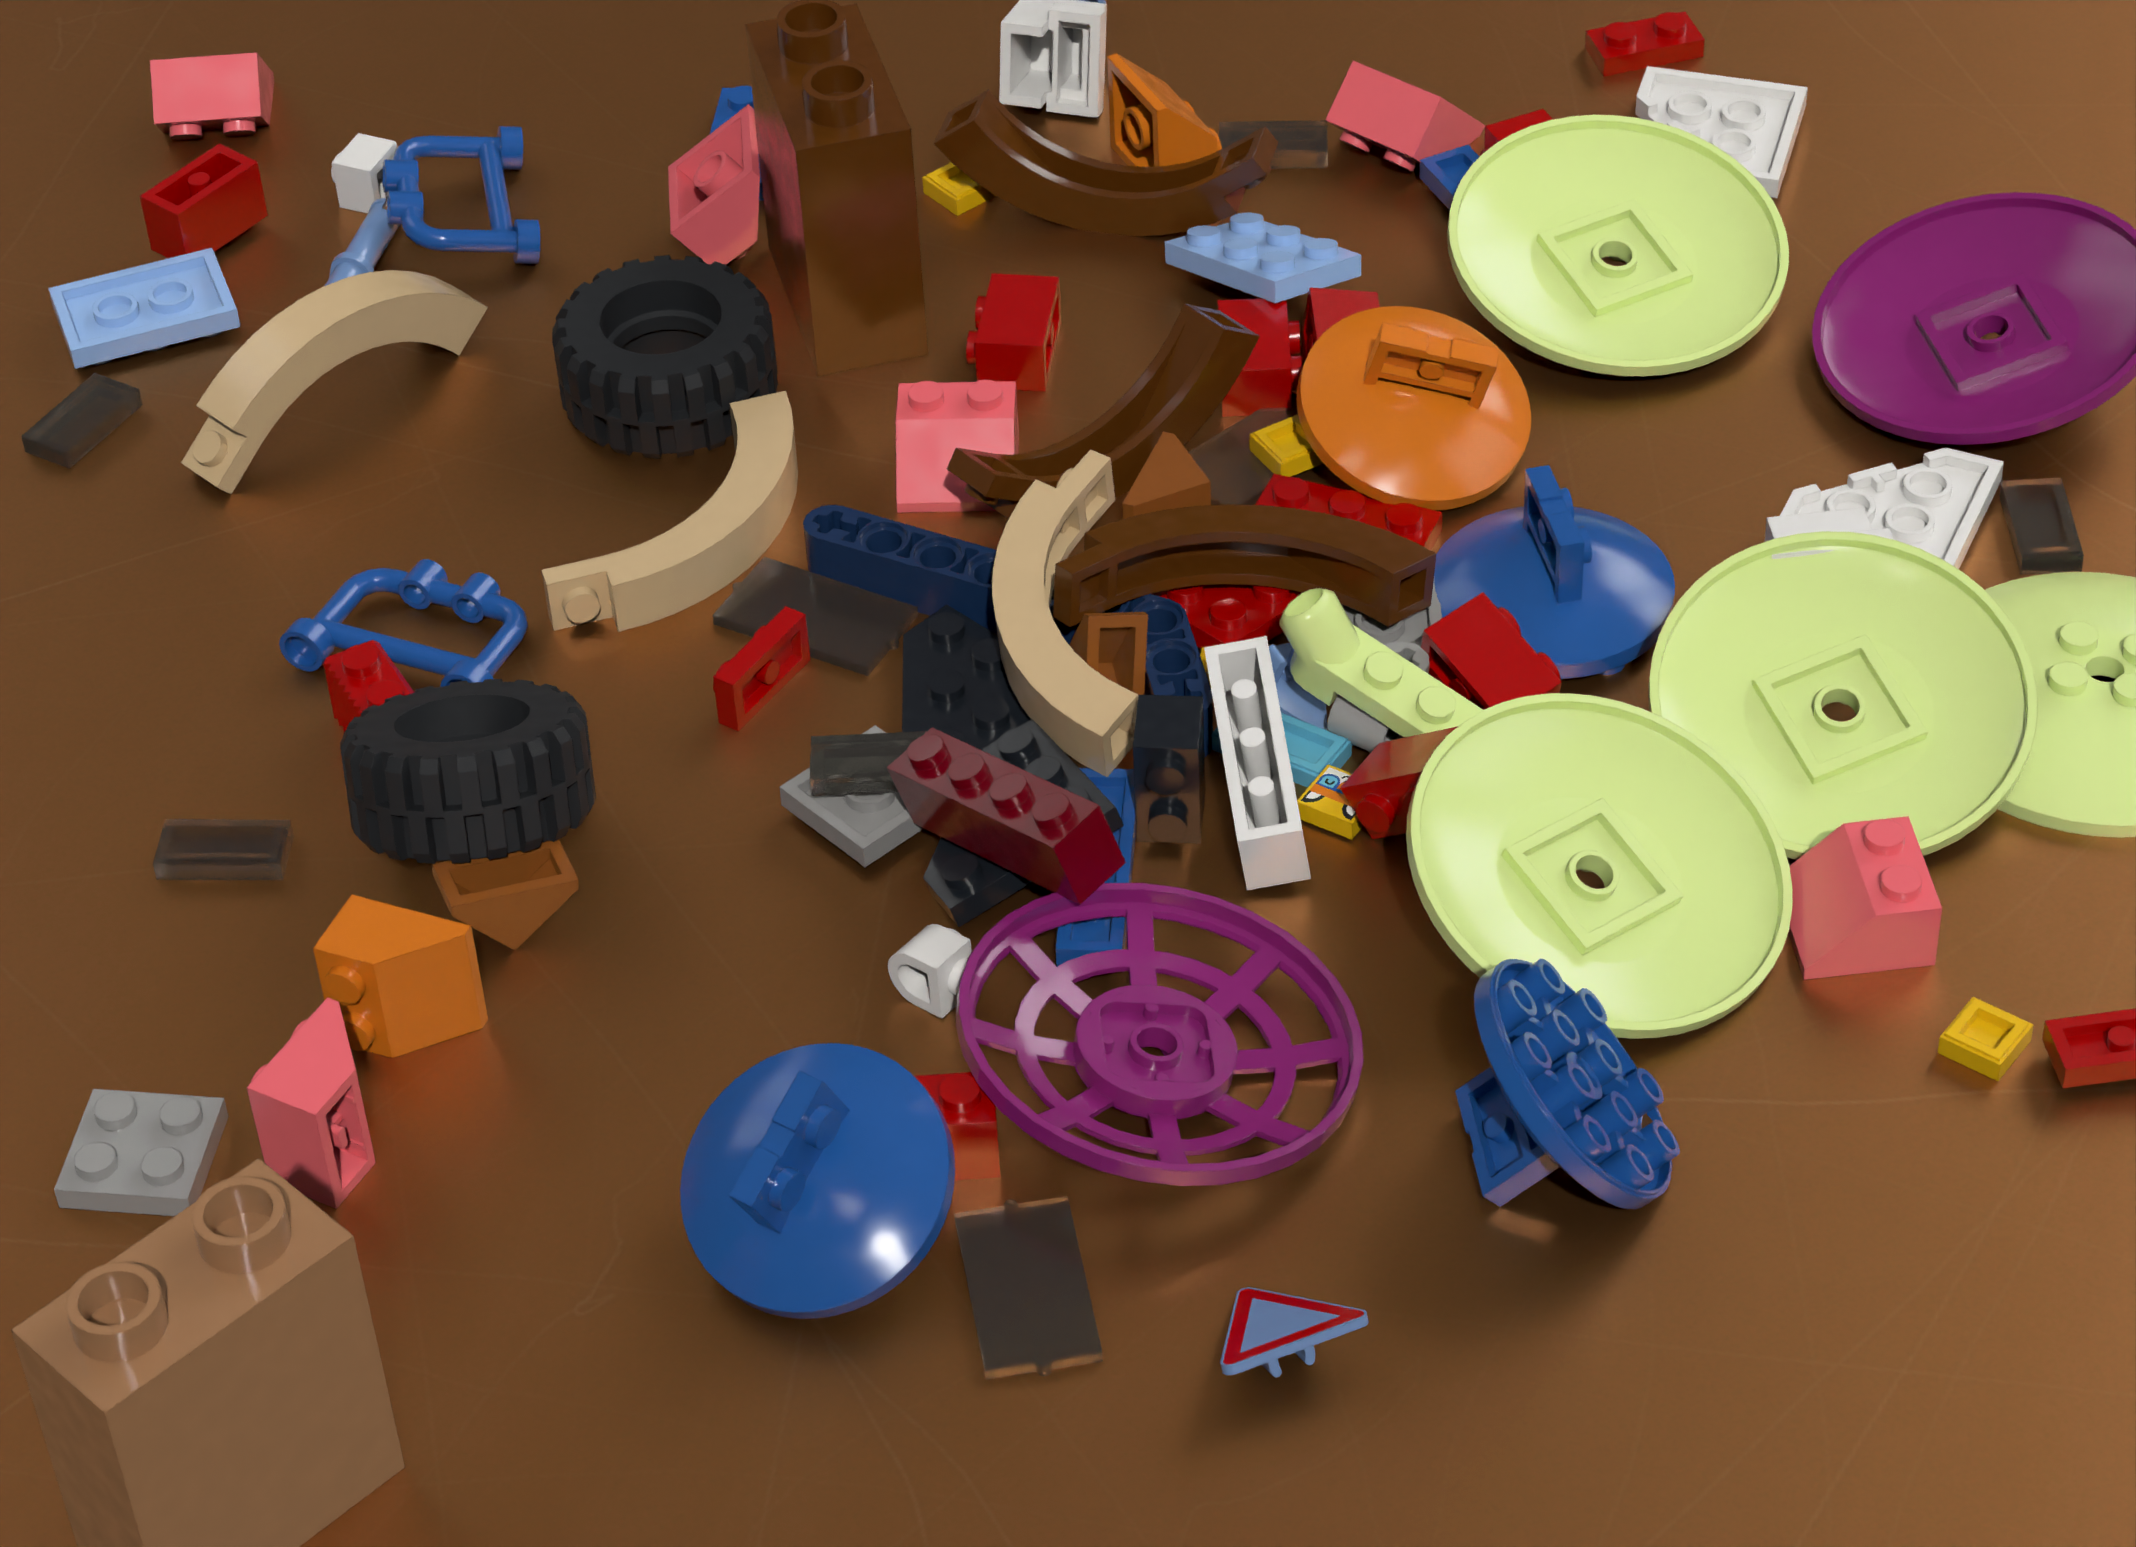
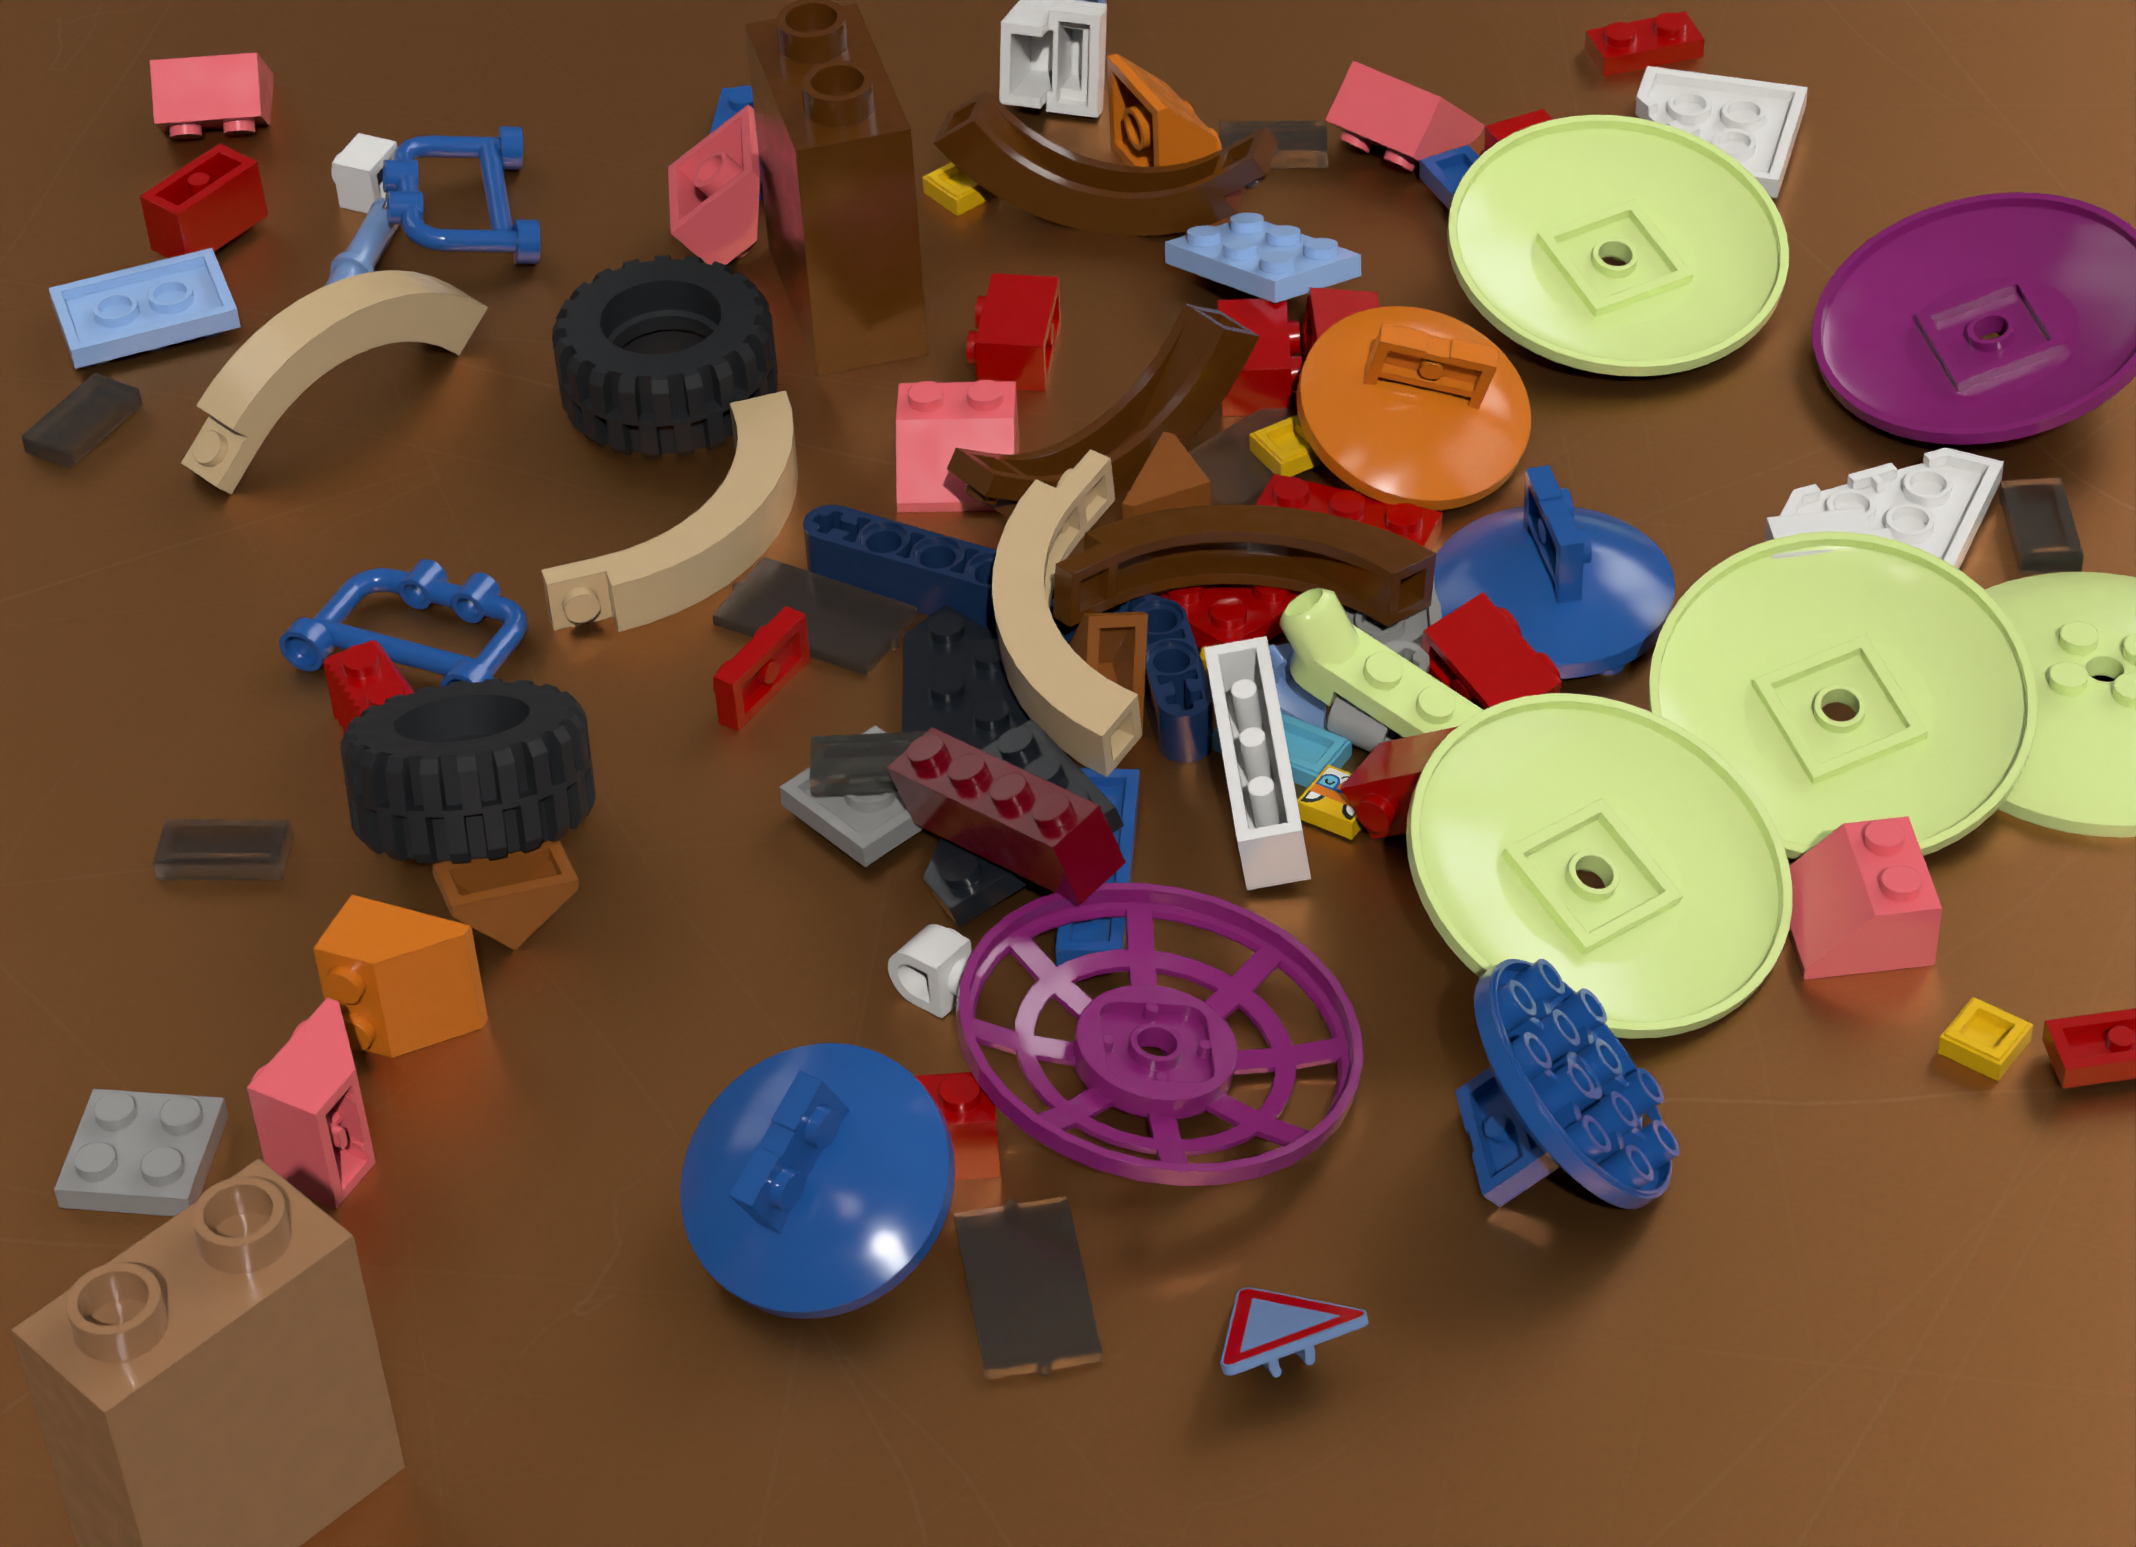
black brick [1133,695,1206,844] -> none

